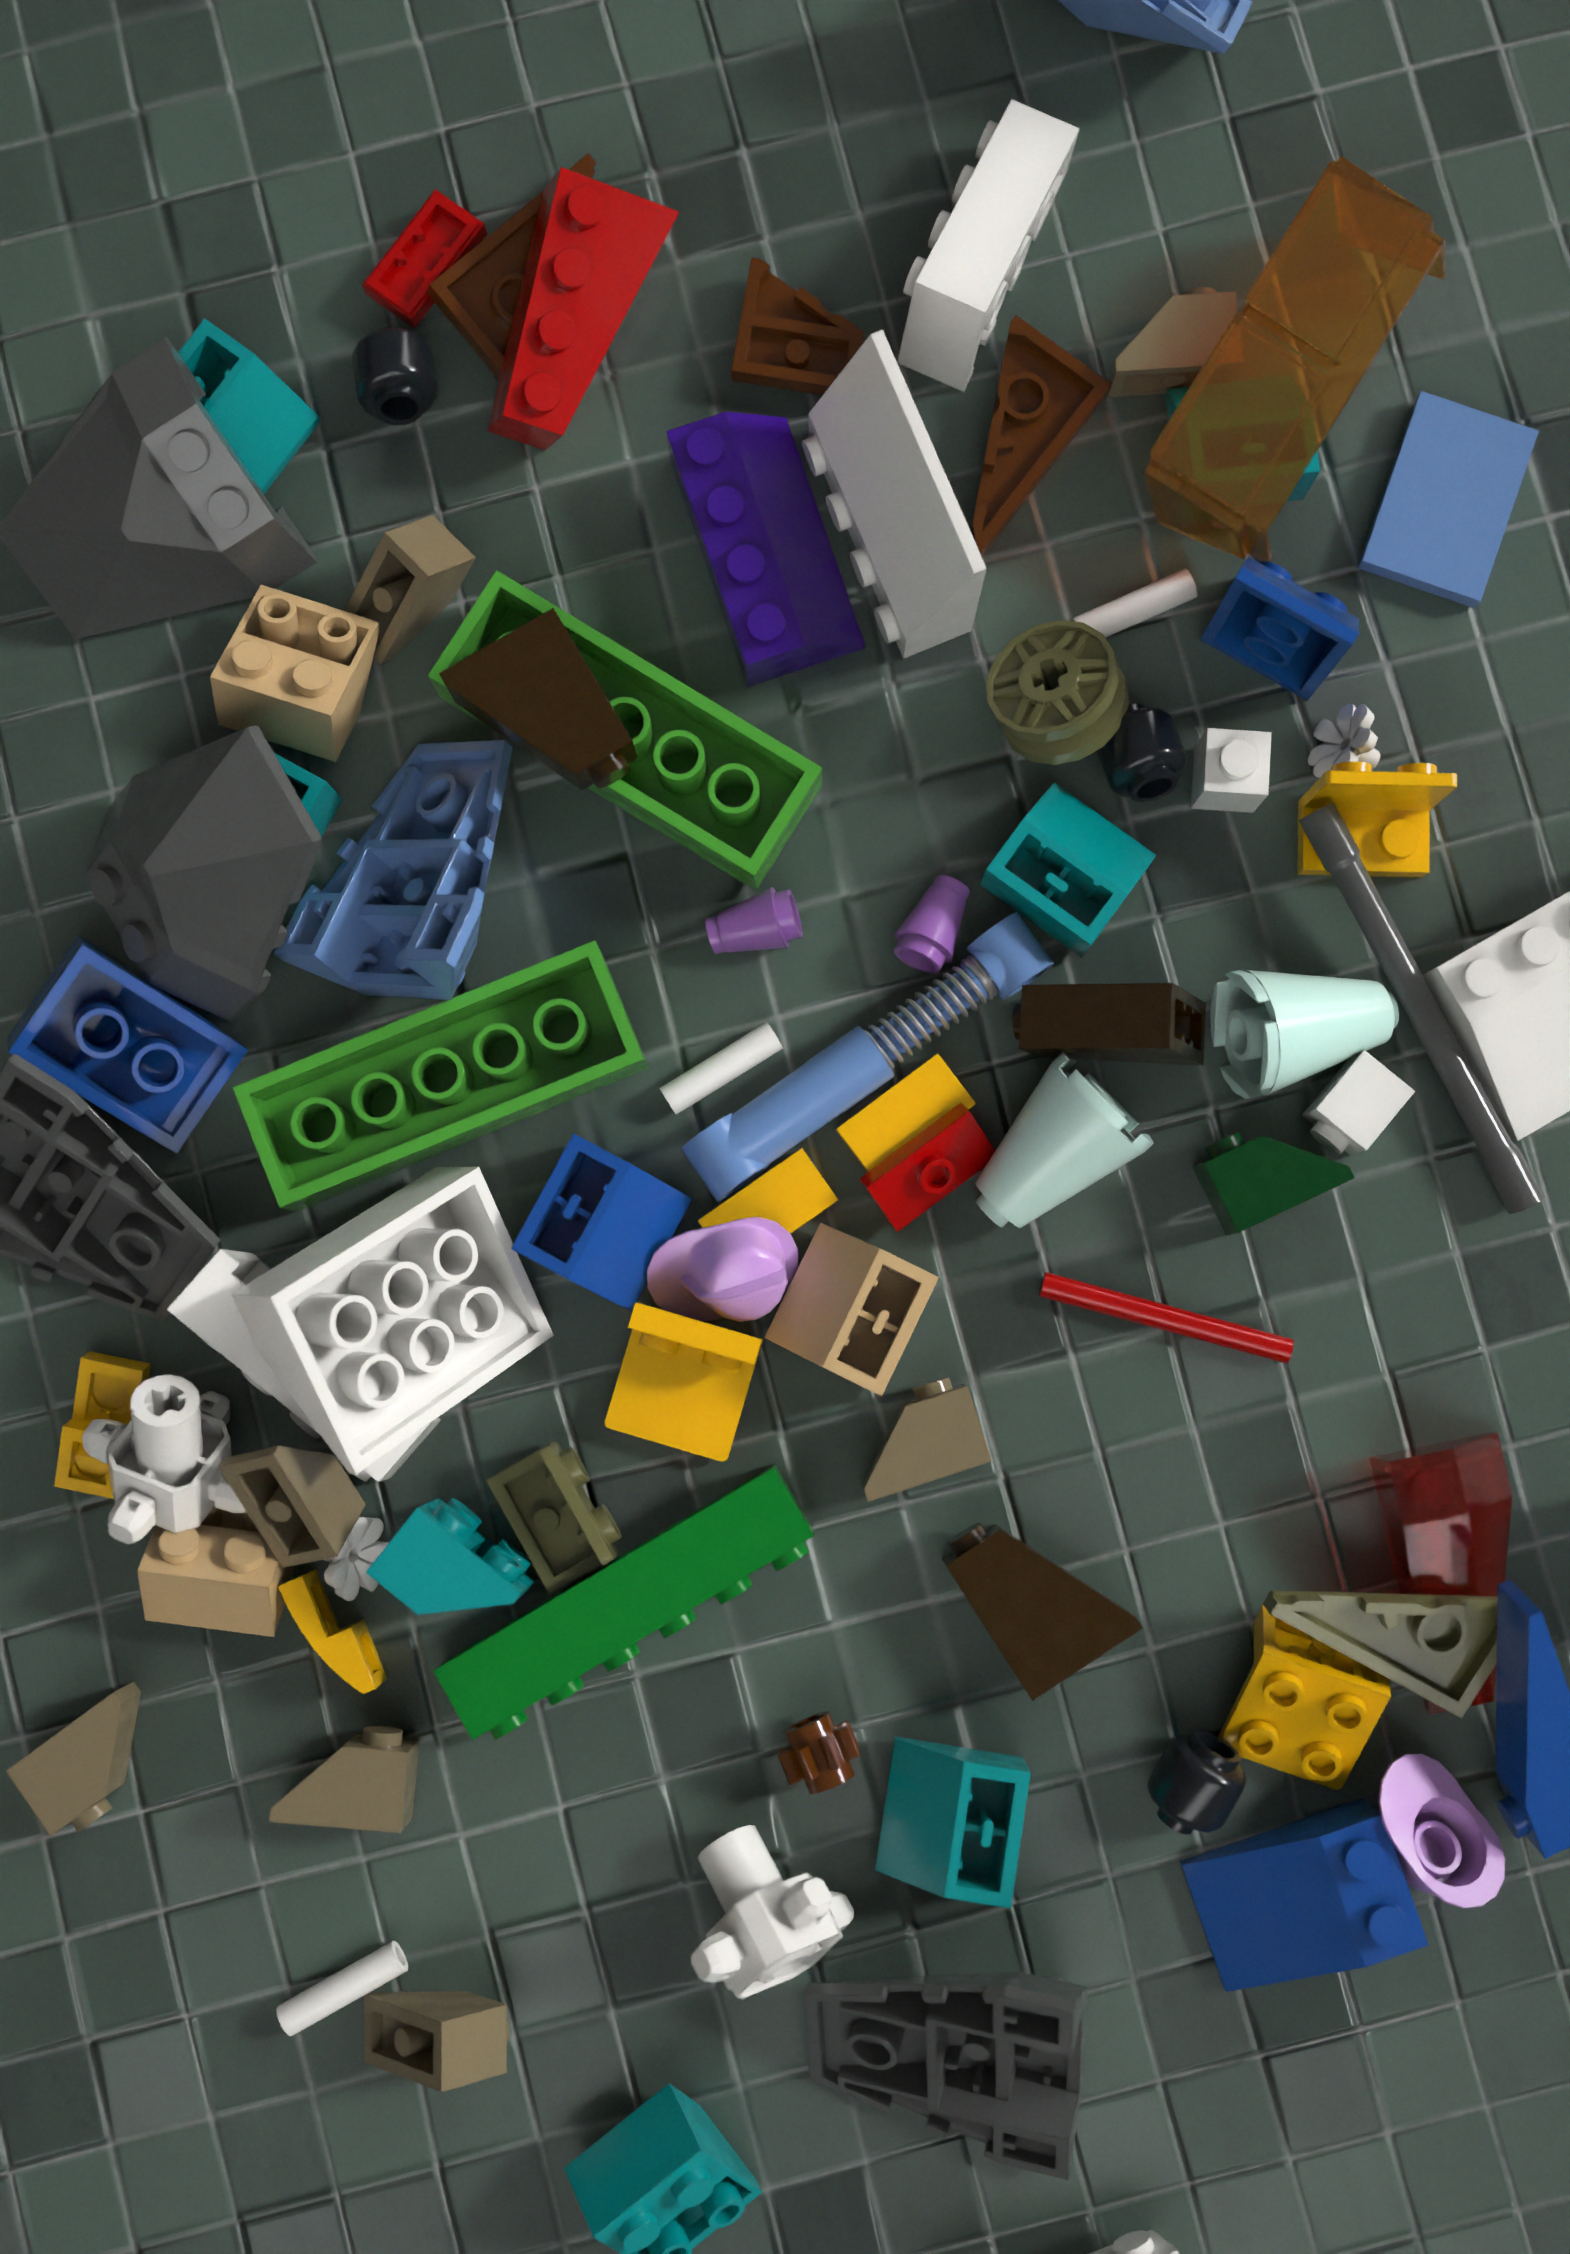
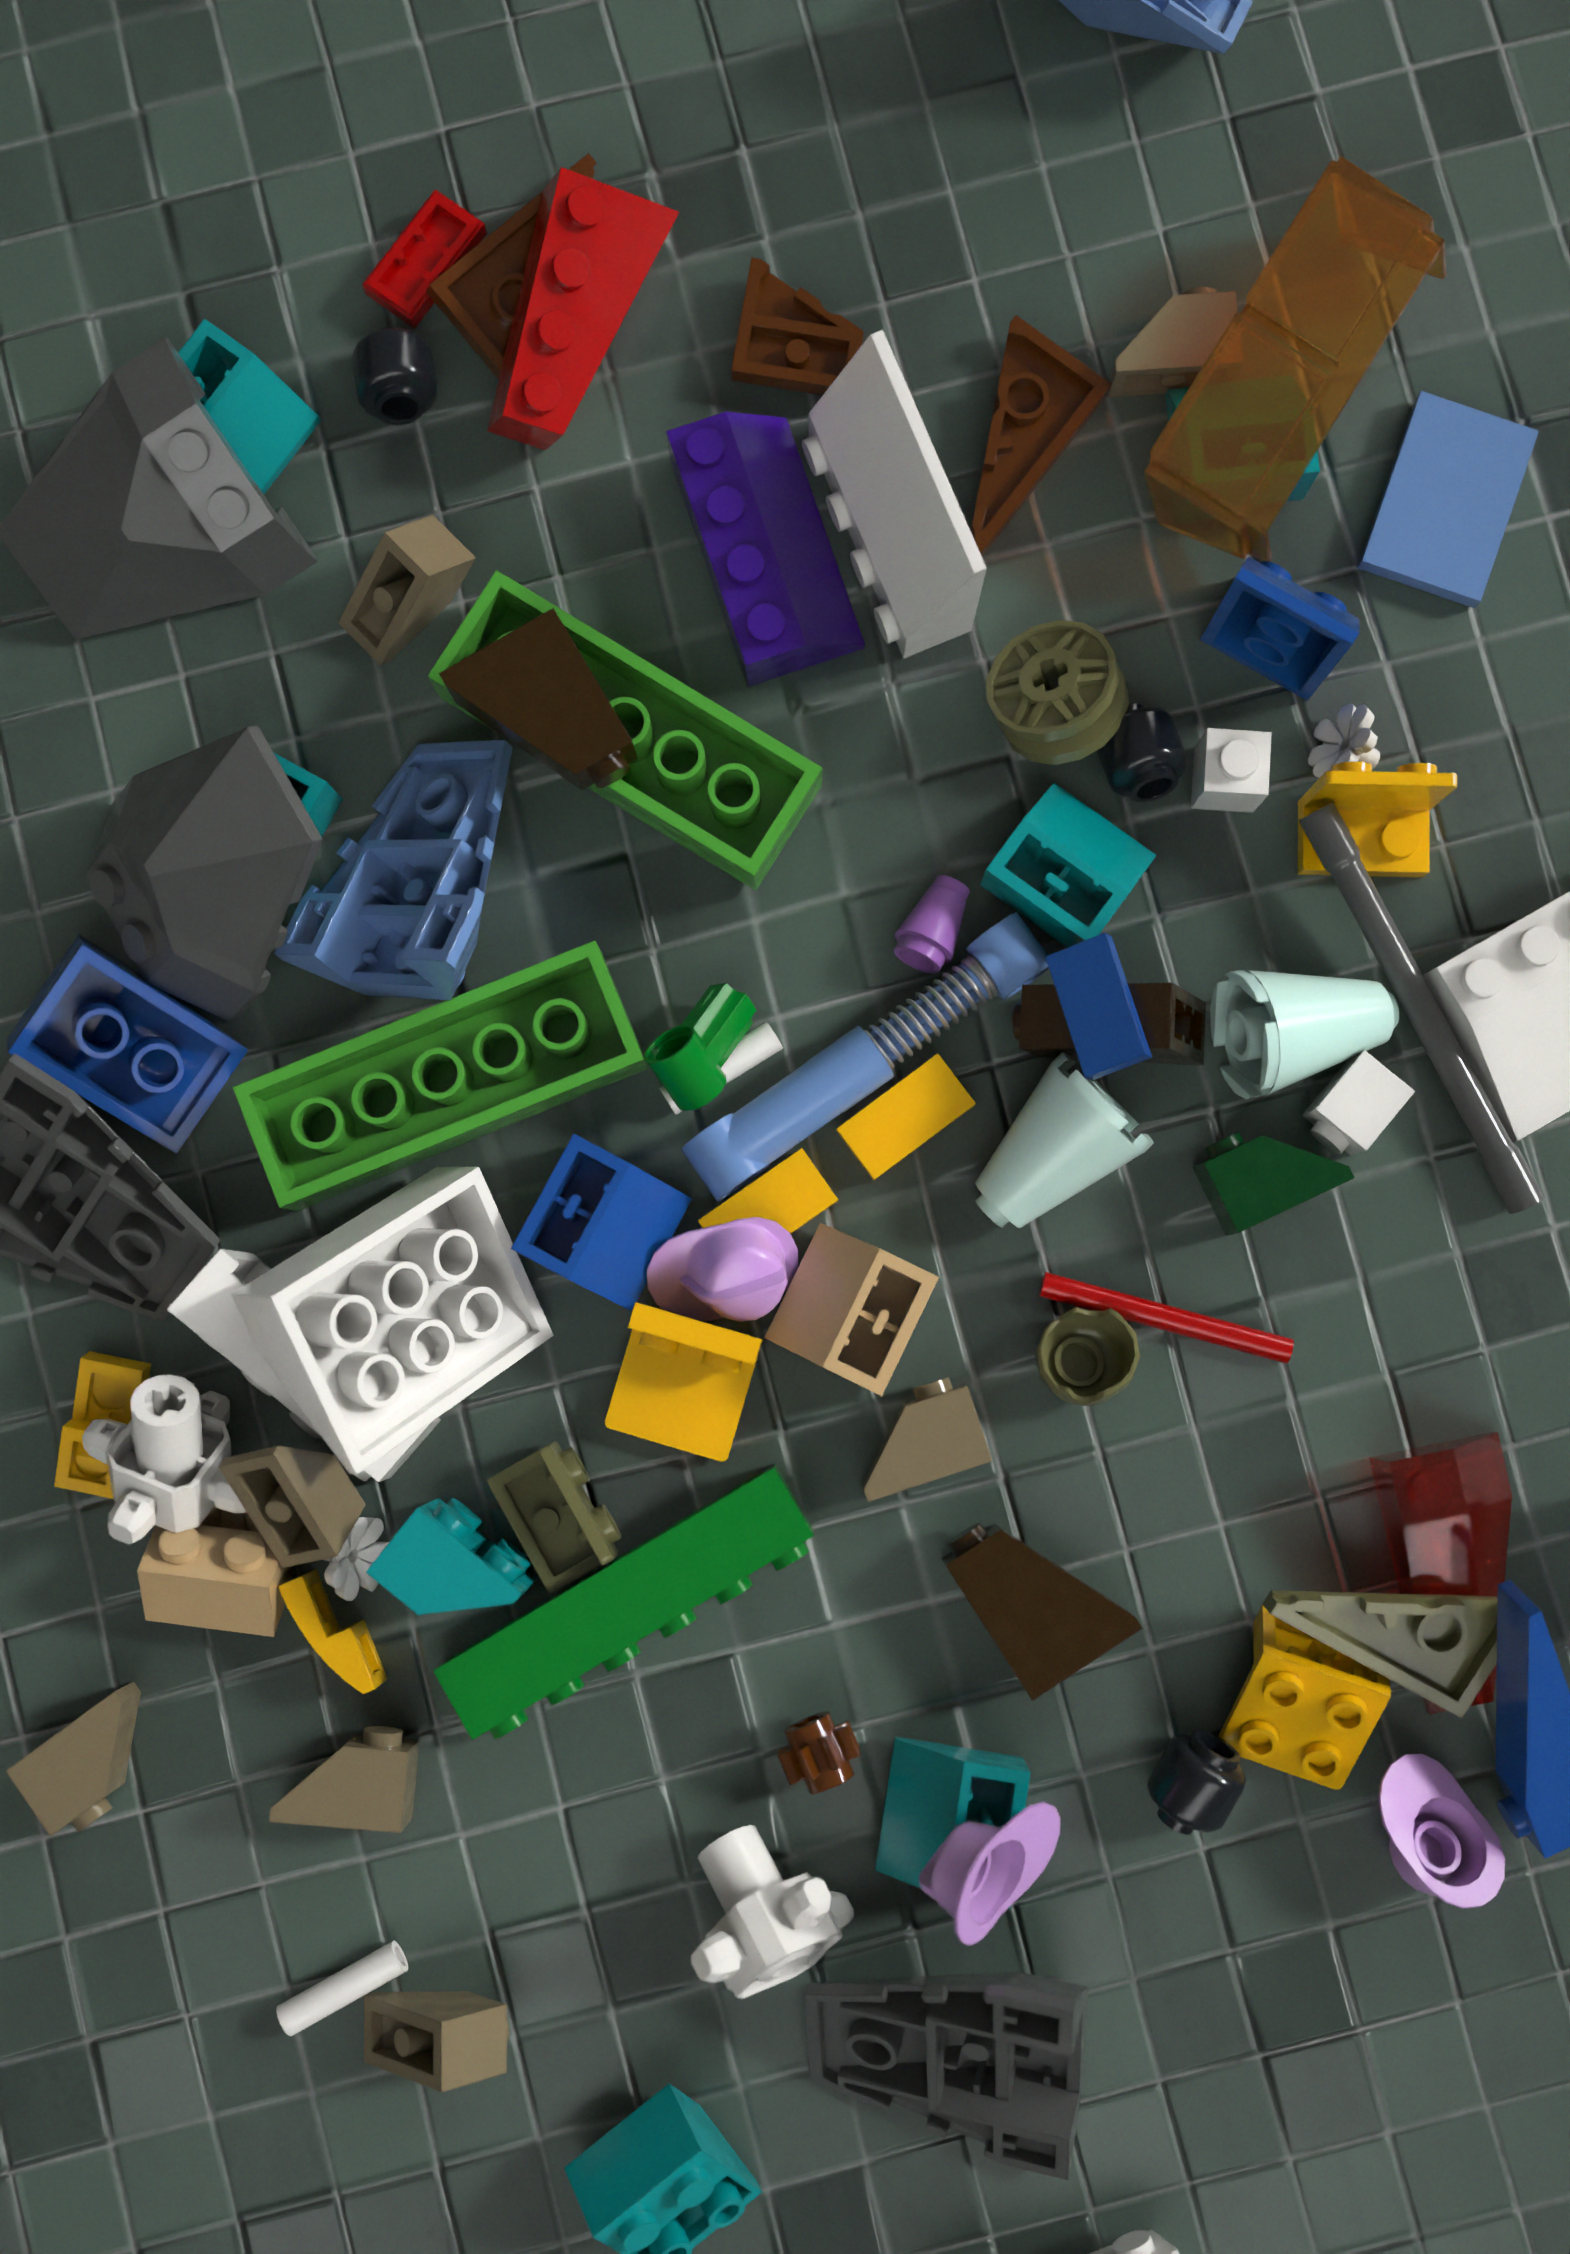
tan slope [210,585,380,762] -> none
medium lavender cone [705,887,803,954] -> none
red plate [859,1103,995,1232] -> none
white wedge [897,99,1080,392] -> none
white piece [1071,569,1197,638] -> none
blue slope [1180,1798,1429,1992] -> none
none -> green piece [644,983,757,1111]
none -> lavender piece [919,1802,1060,1945]
none -> olive hair [1035,1307,1140,1406]
none -> blue tile [1045,933,1152,1081]

